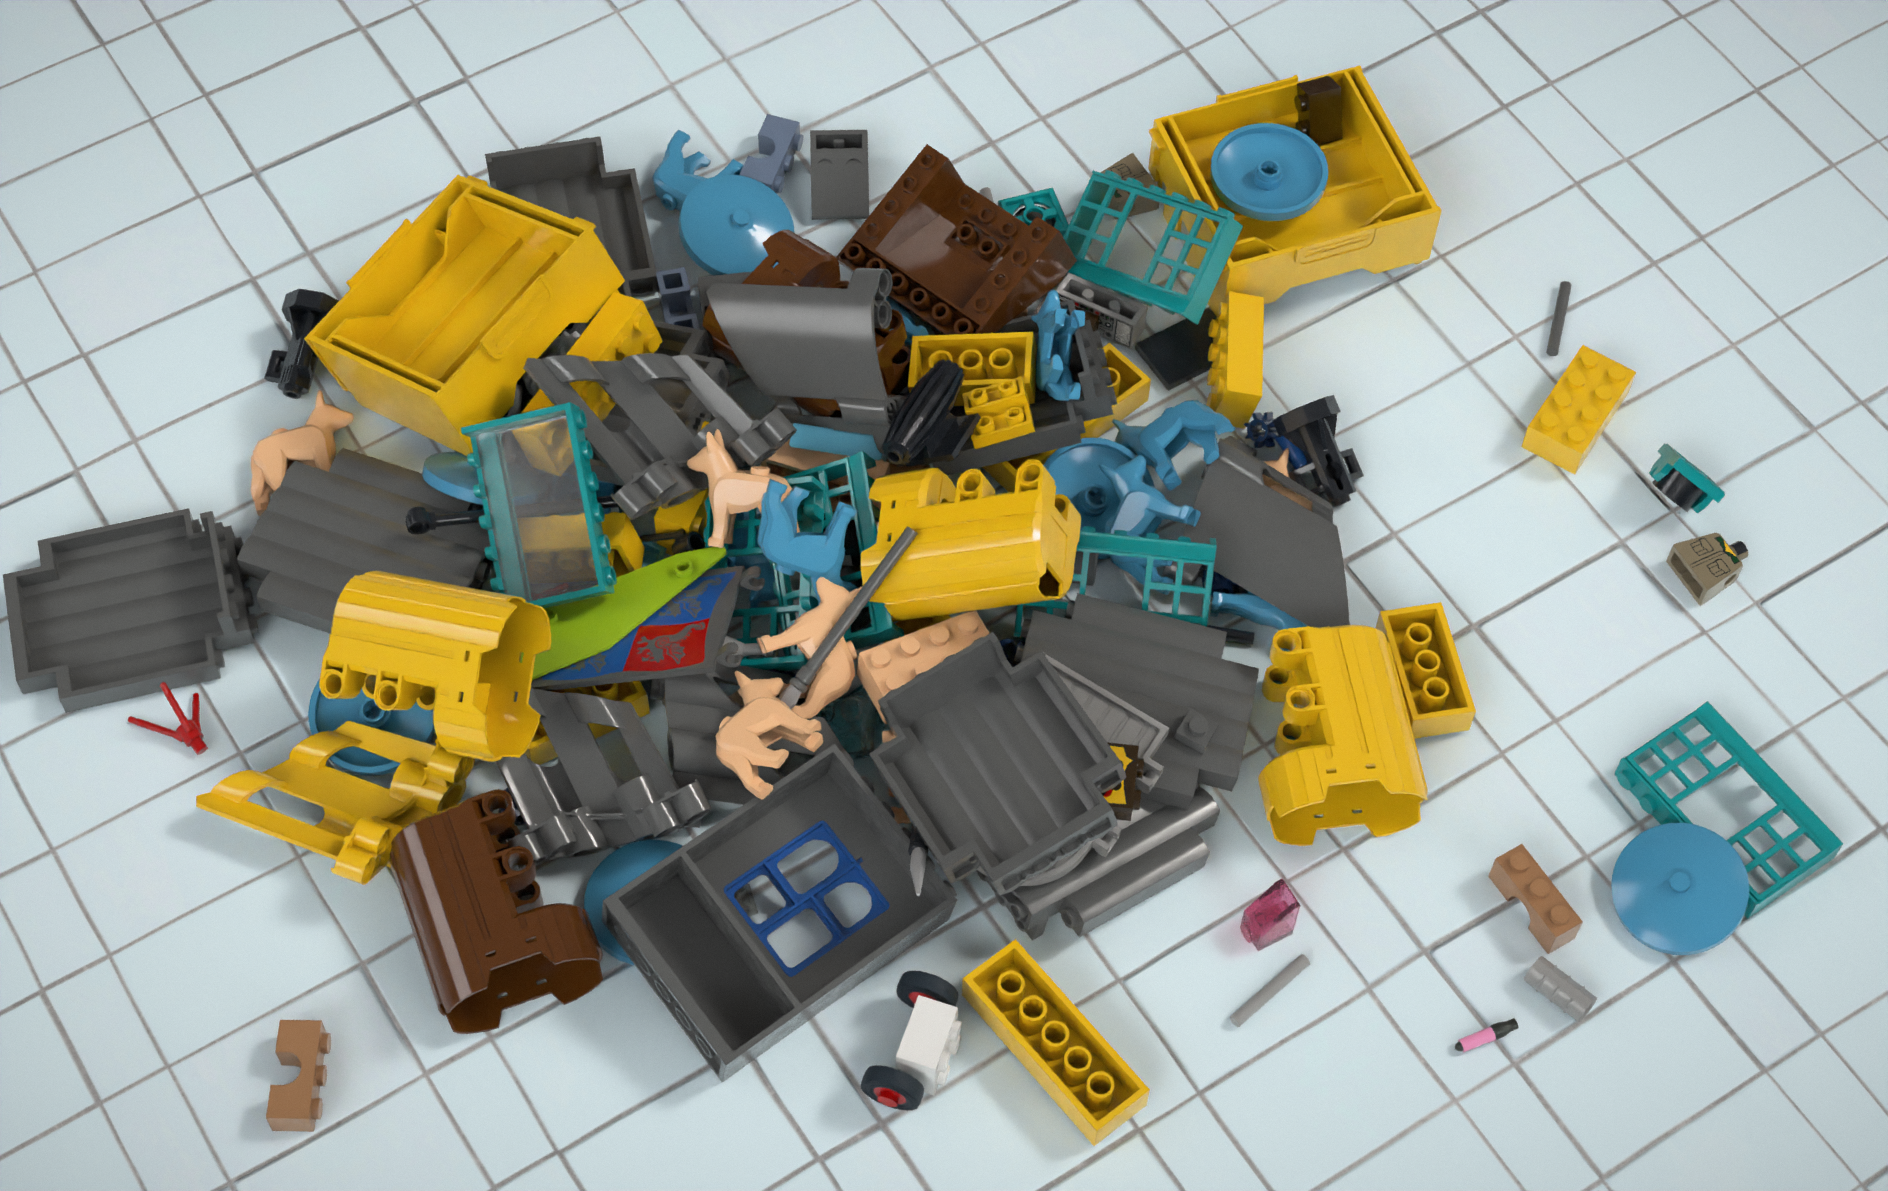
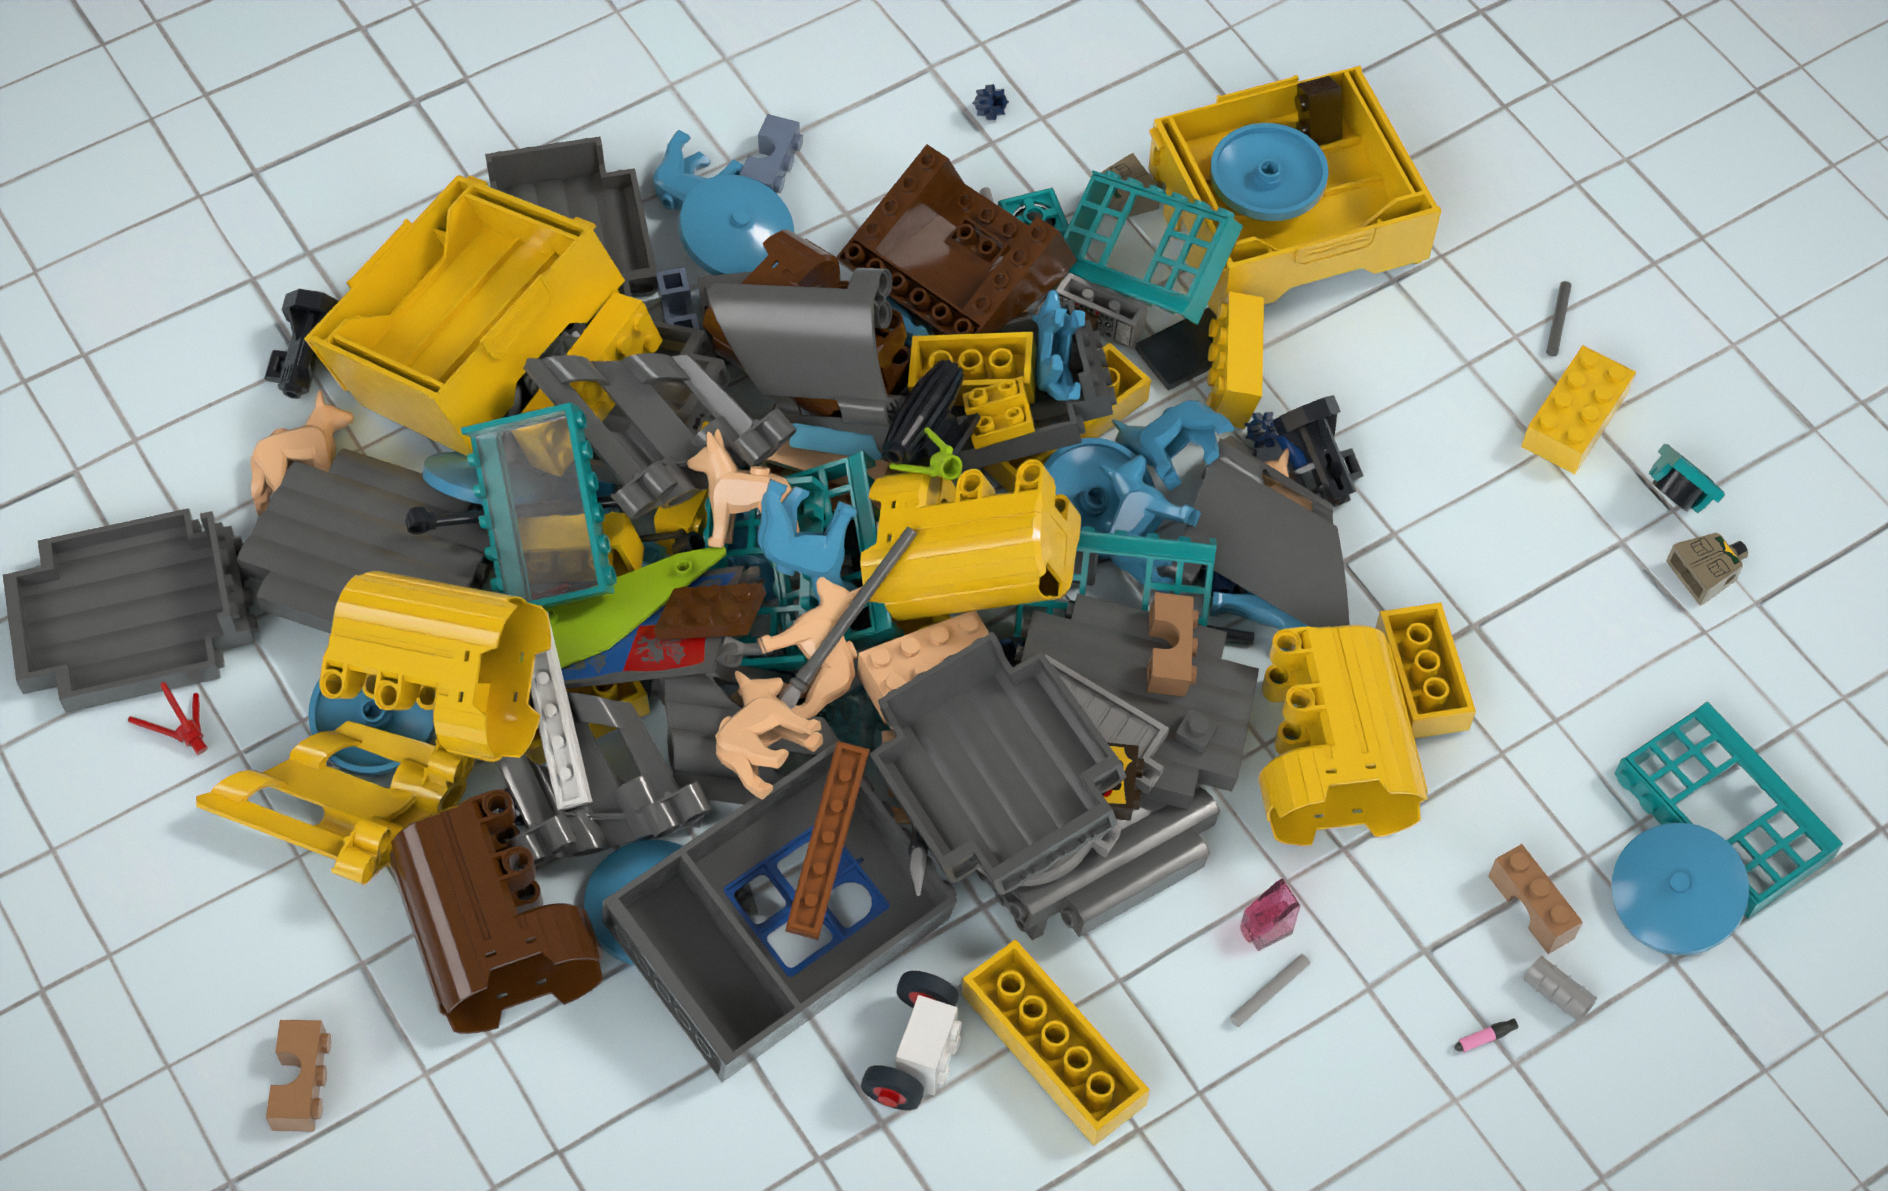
dark grey slope [810,130,869,220] -> none
none -> white tile [521,612,592,811]
none -> reddish brown plate [654,583,766,640]
none -> dark orange tile [785,741,870,940]
none -> lime plant [889,427,963,480]
none -> dark blue gear [972,84,1009,120]
none -> medium nougat arch [1146,592,1199,697]

